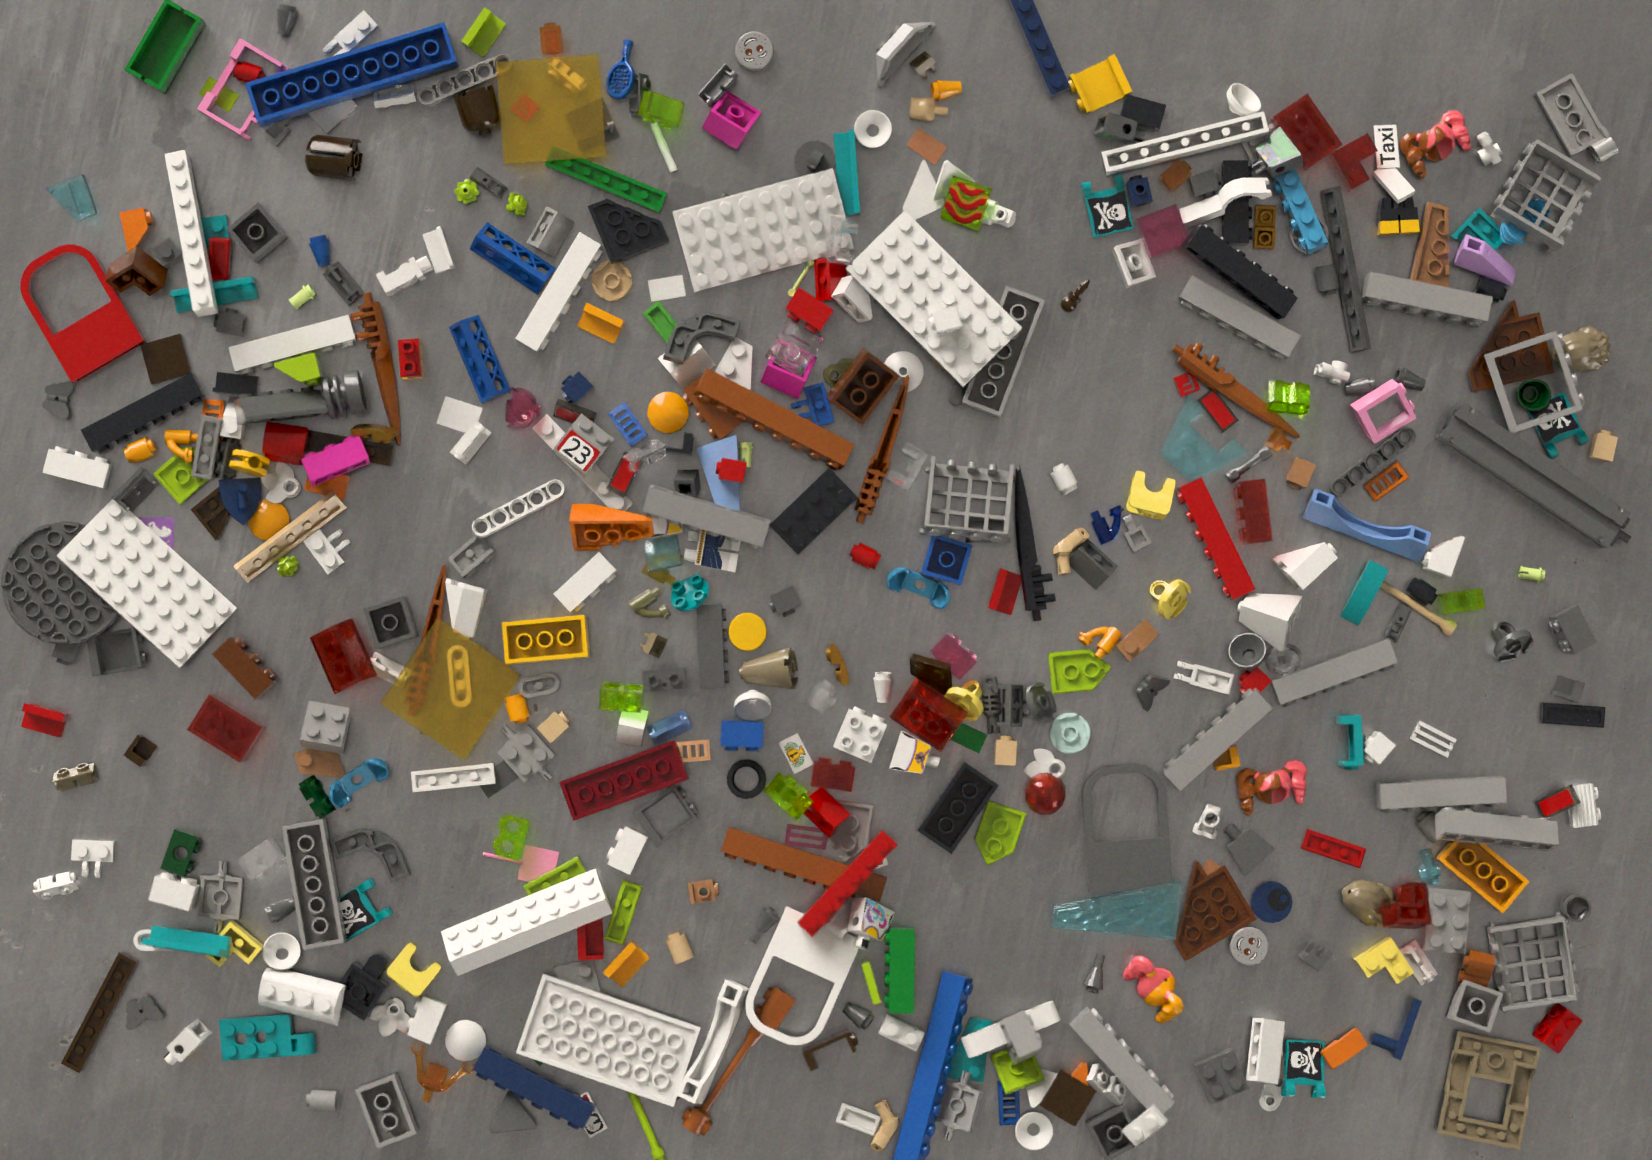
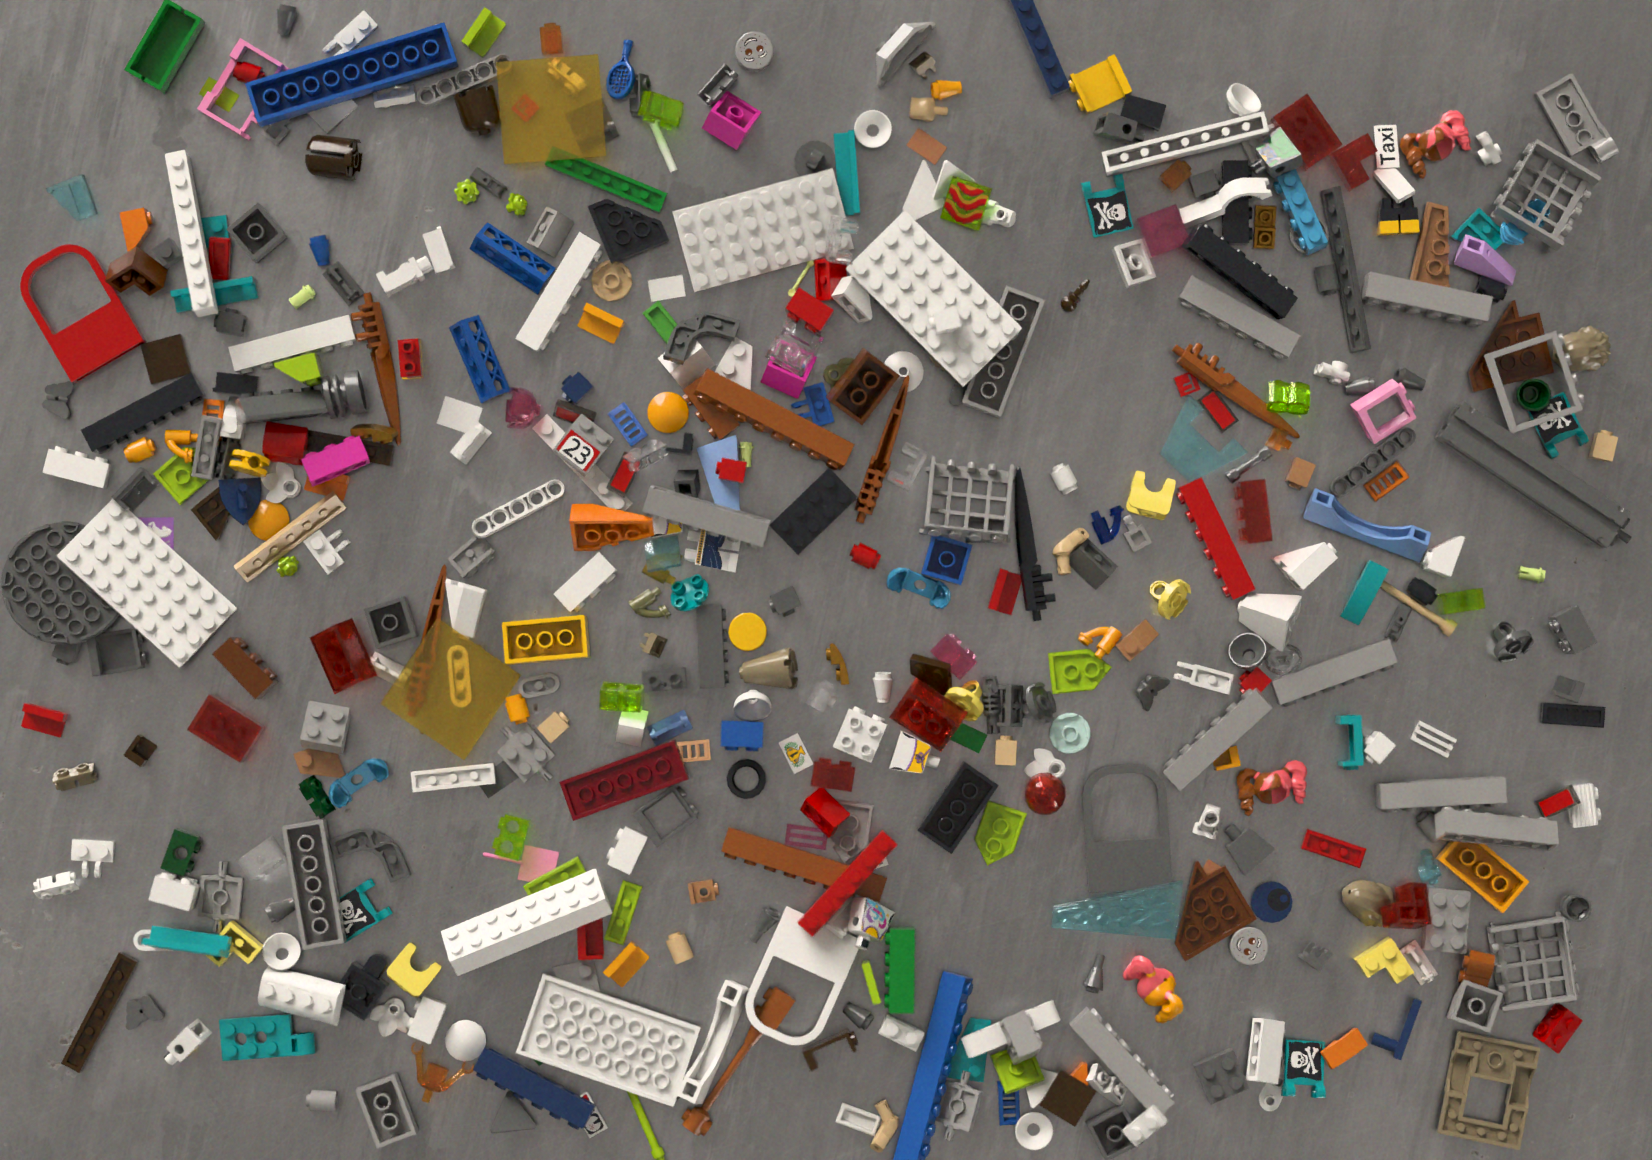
clear neon green brick [763,772,813,820] -> none
dark blue brick [1126,175,1153,208] -> none

